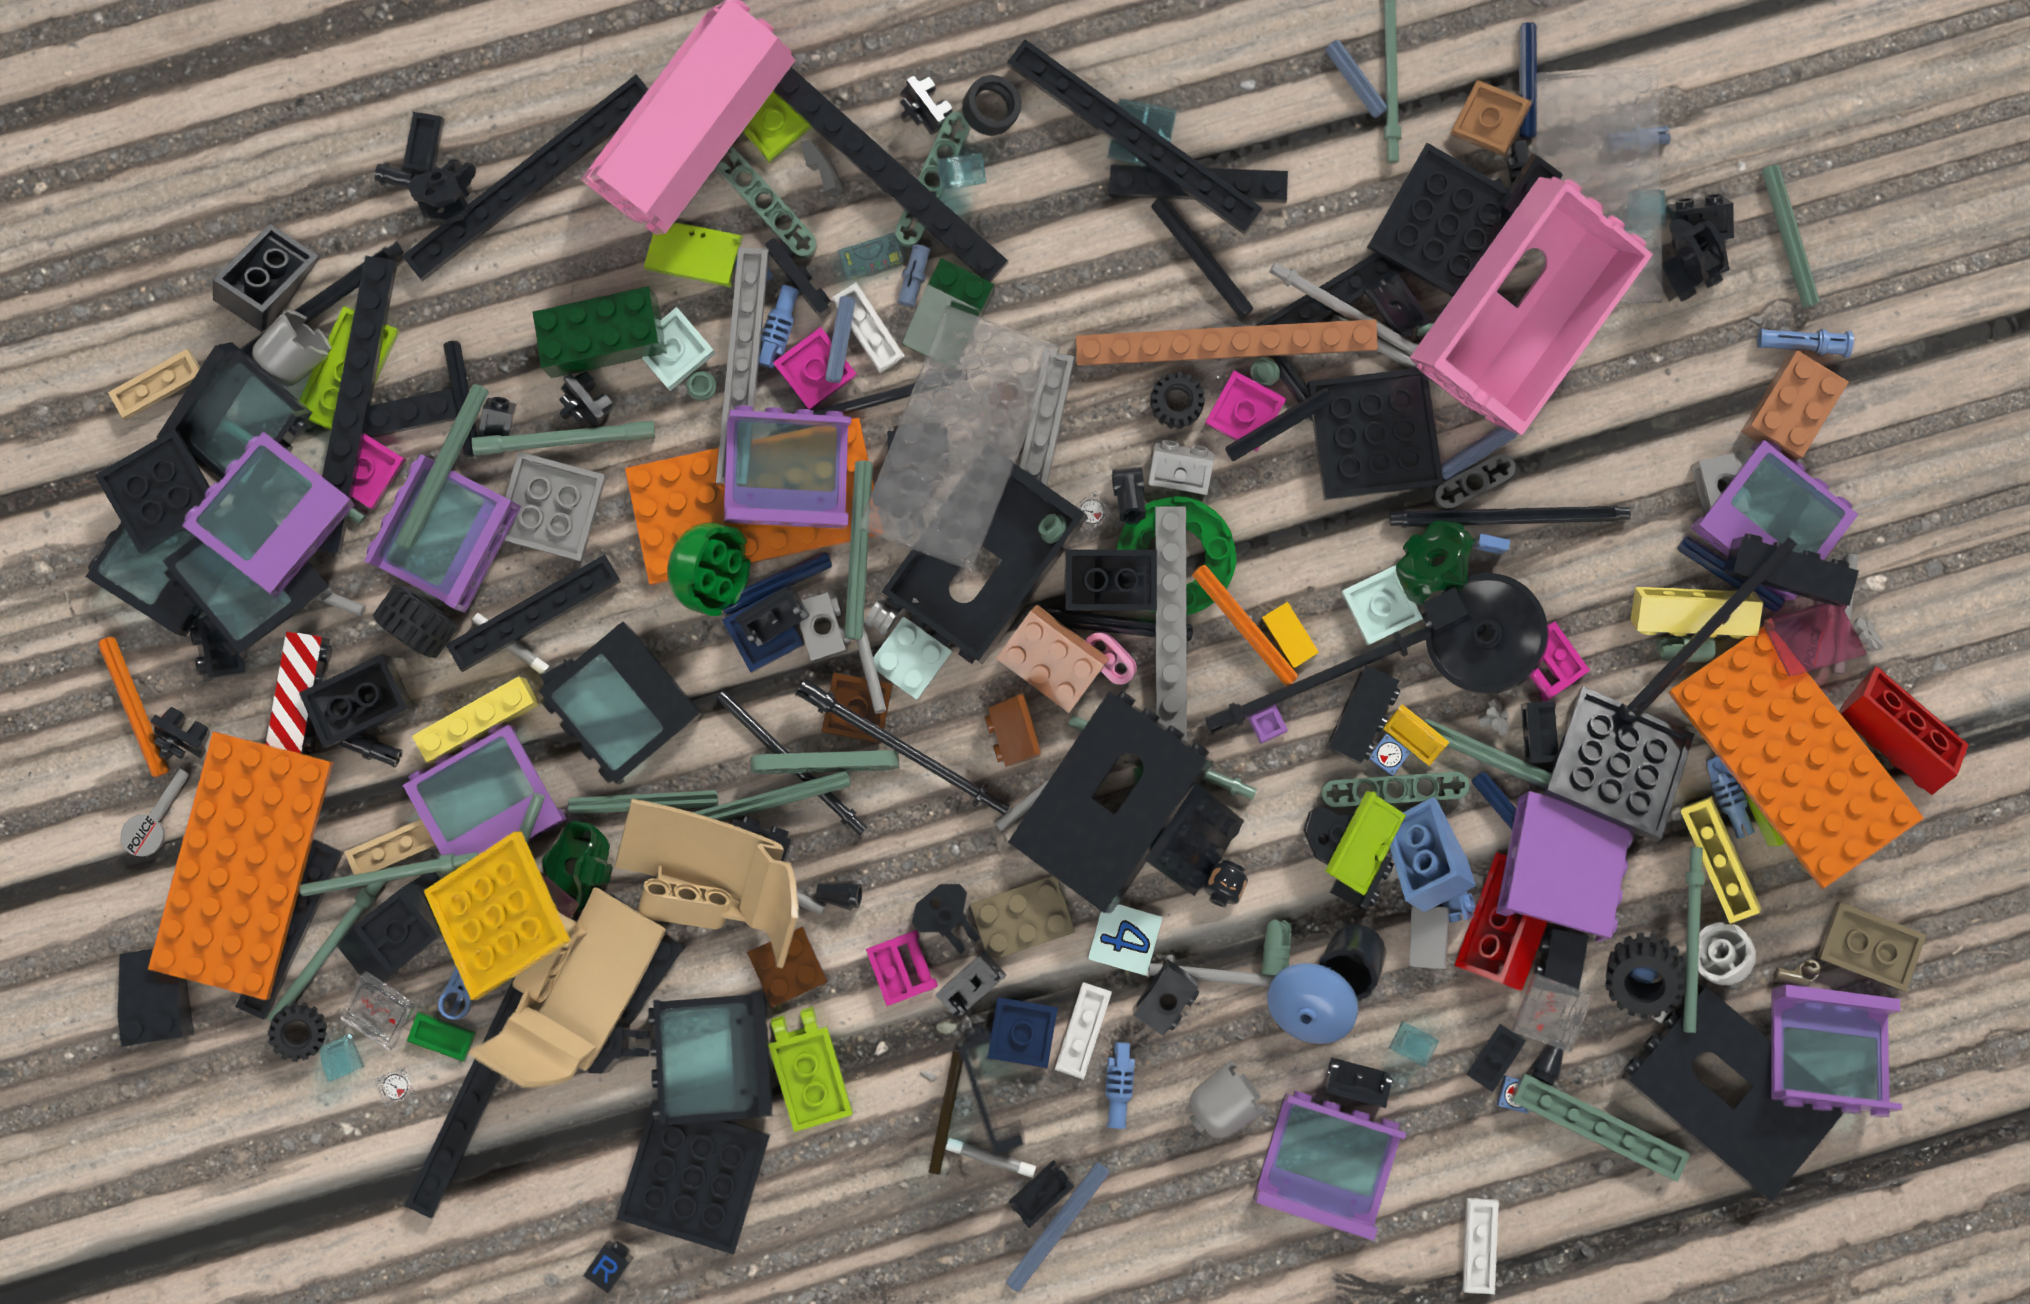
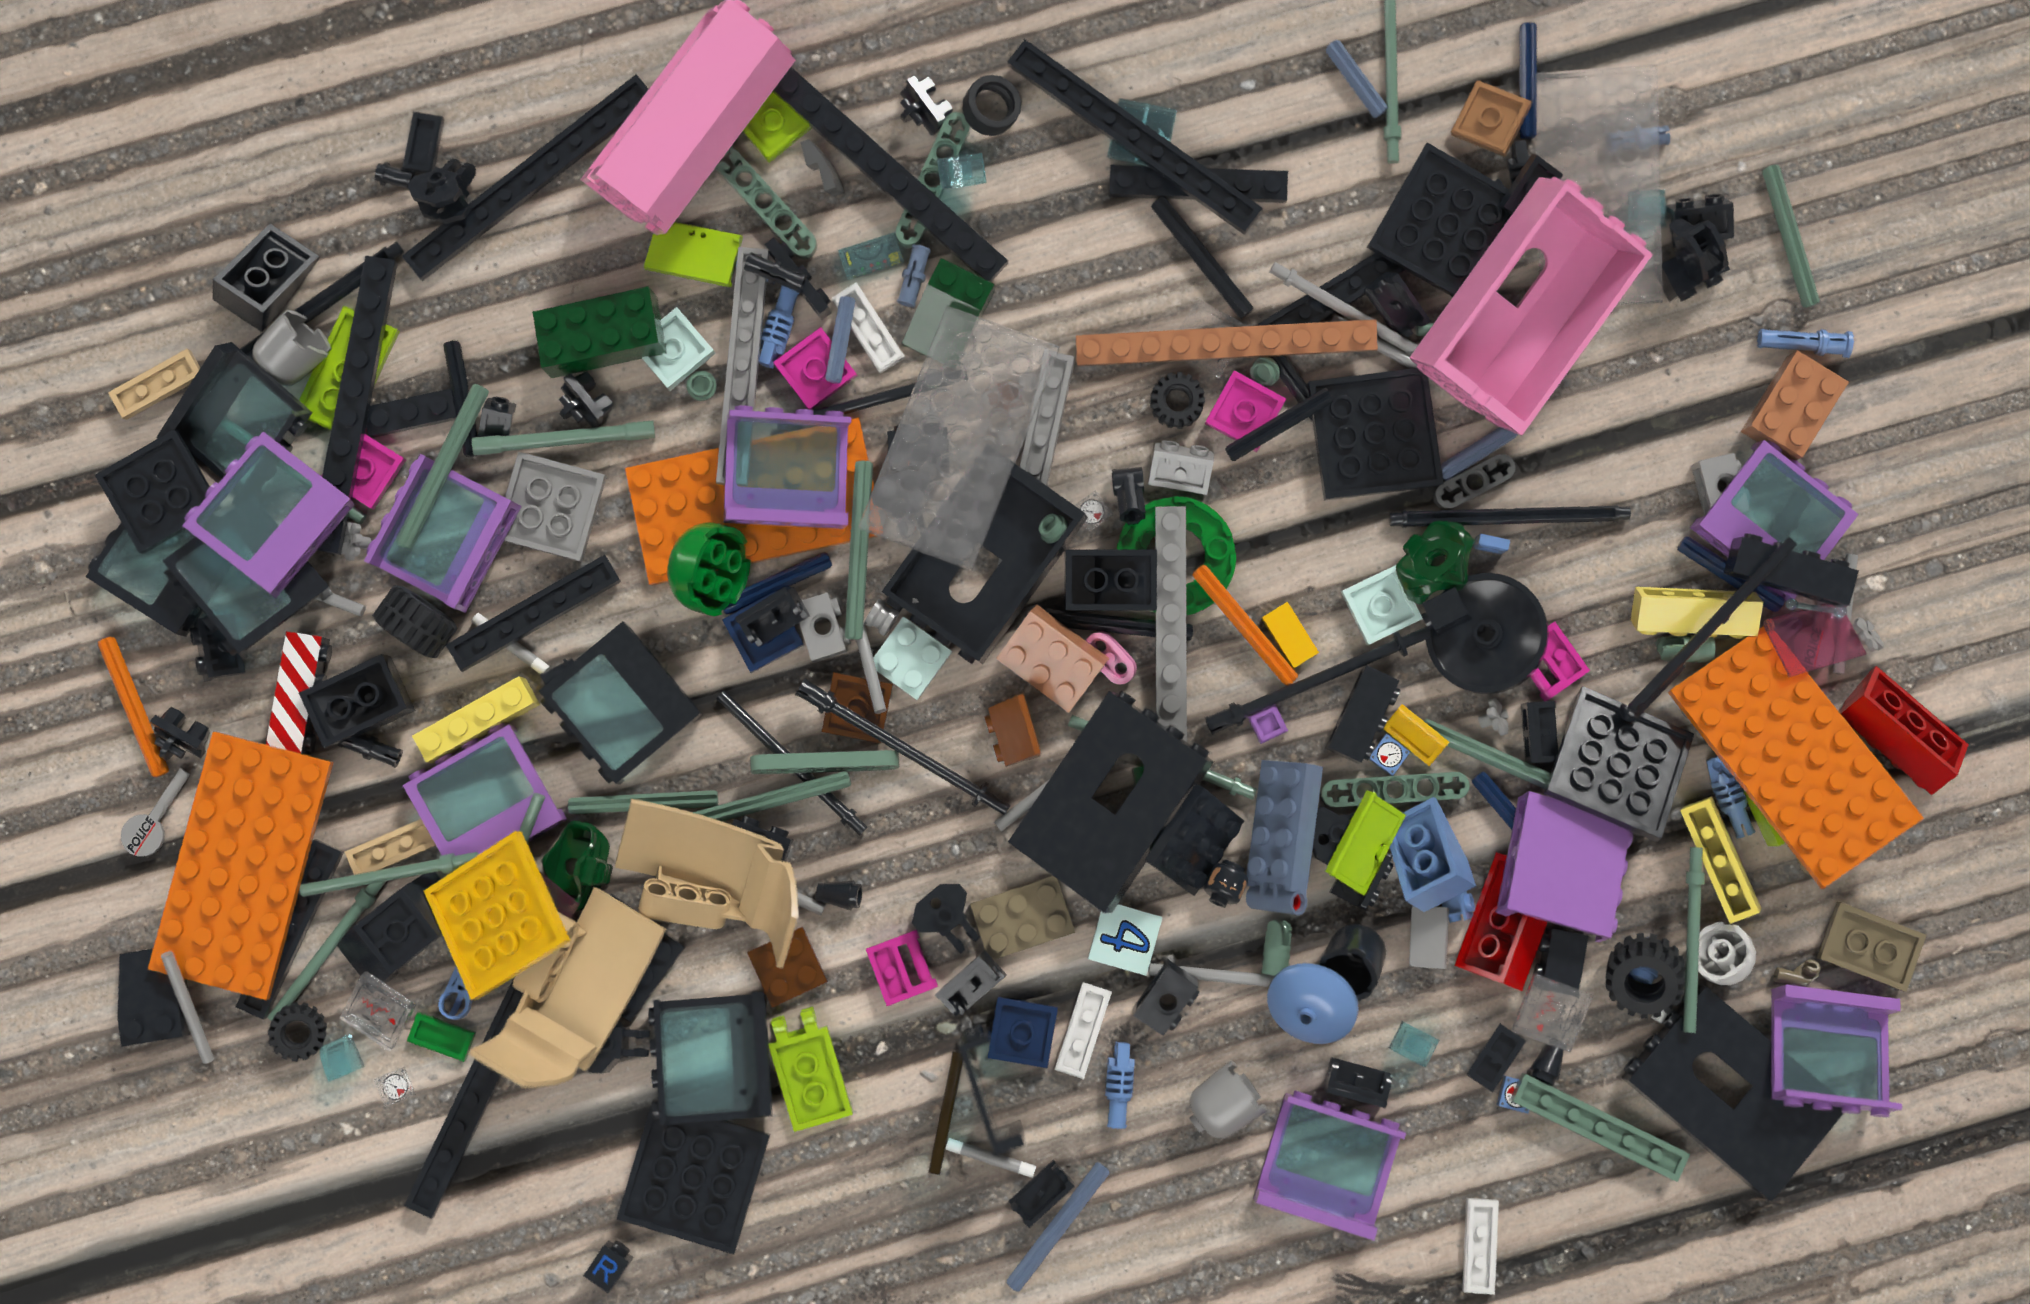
none -> light grey bar [161,951,214,1064]
none -> light grey plant [341,522,372,561]
none -> black pin [744,252,807,293]
none -> sand blue hinge [1246,760,1323,915]
none -> clear light blue hinge [1786,598,1847,618]

